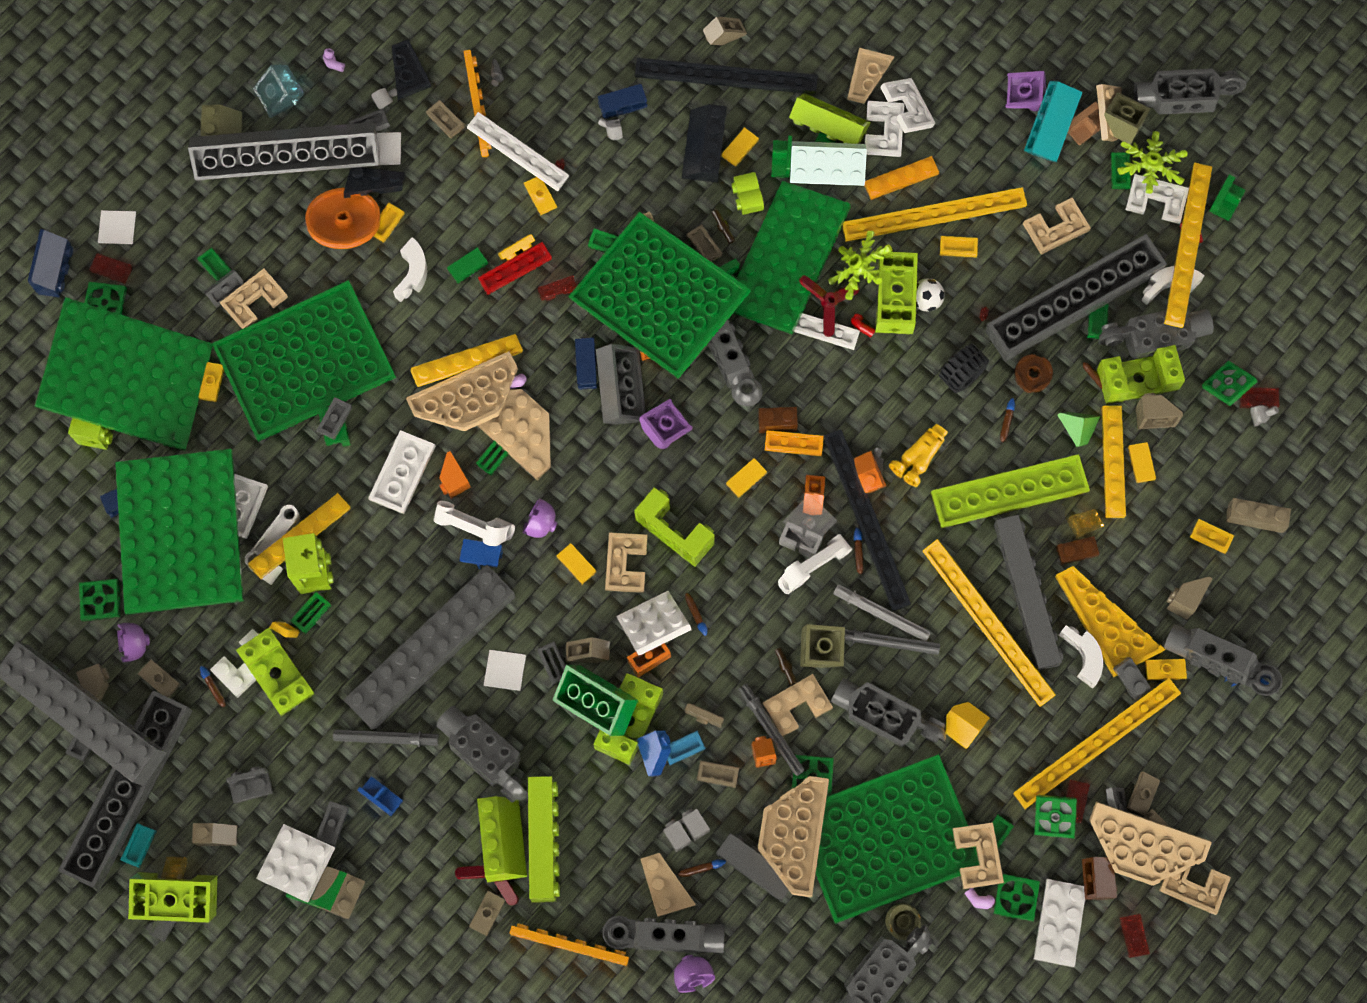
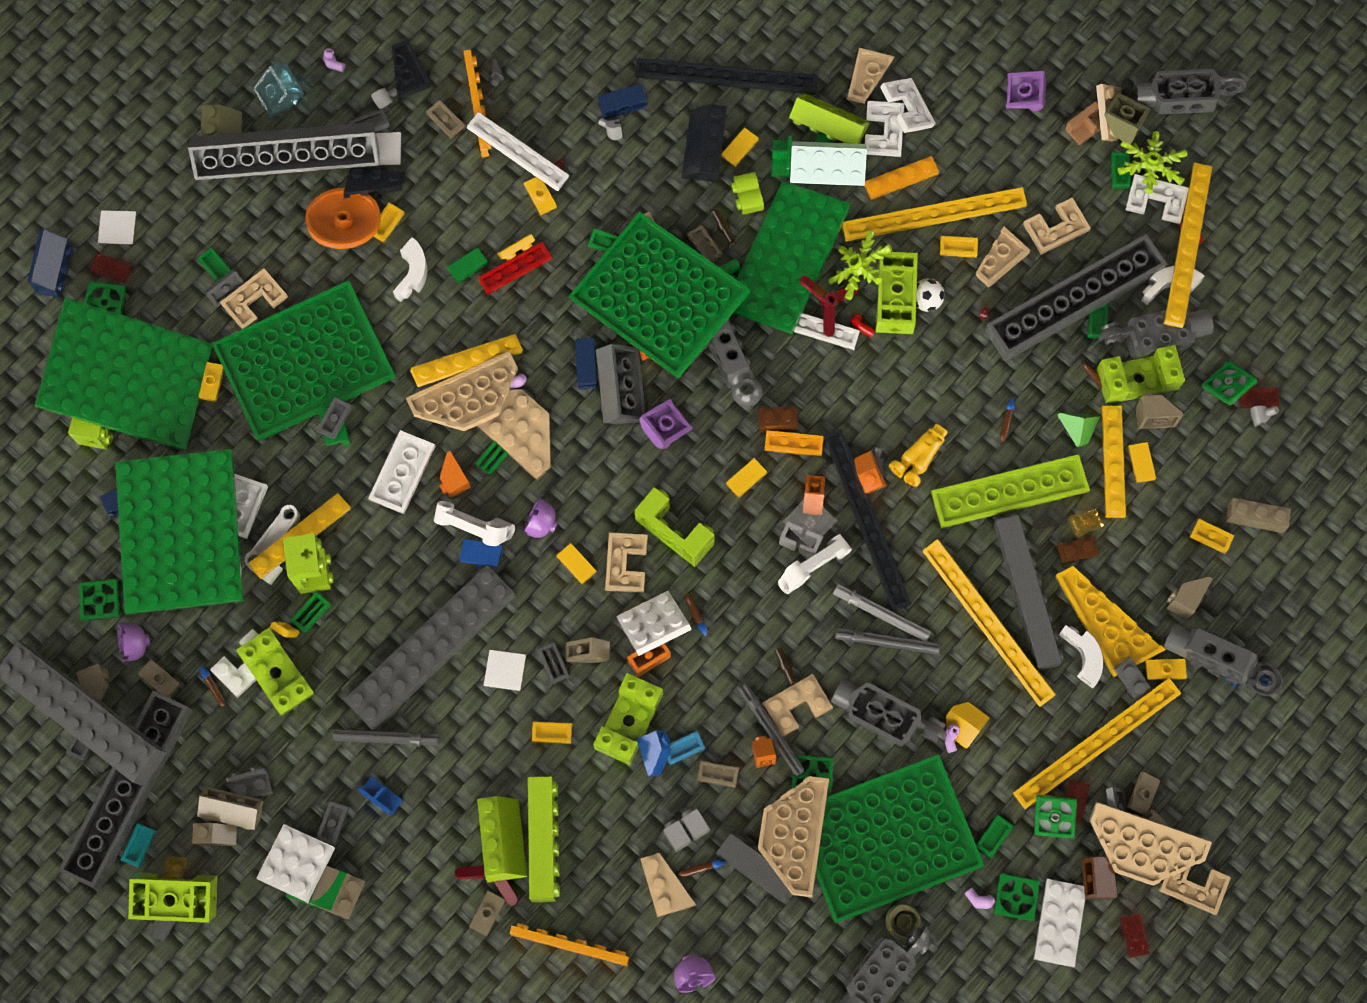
dark grey brick [436,706,528,802] -> none
clear red plate [538,275,576,301] -> none
green brick [552,665,638,736] -> none
dark grey brick [602,916,725,953] -> none
dark tan plate [685,703,724,728] -> none
dark tan slope [703,17,747,46] -> none
olive slope [800,624,845,668] -> none
reddish brown piece [854,528,863,574] -> none
black tyre [939,344,989,393] -> none
tan plate [953,823,1004,889] -> none
reddish brown plate [1014,354,1053,393] -> none
teal brick [1024,81,1082,162] -> none
green panel [1209,174,1245,221] -> none
none -> brick [197,787,263,830]
none -> yellow tile [532,722,572,744]
none -> lavender arm [945,724,960,753]
none -> tan wing [976,227,1030,287]

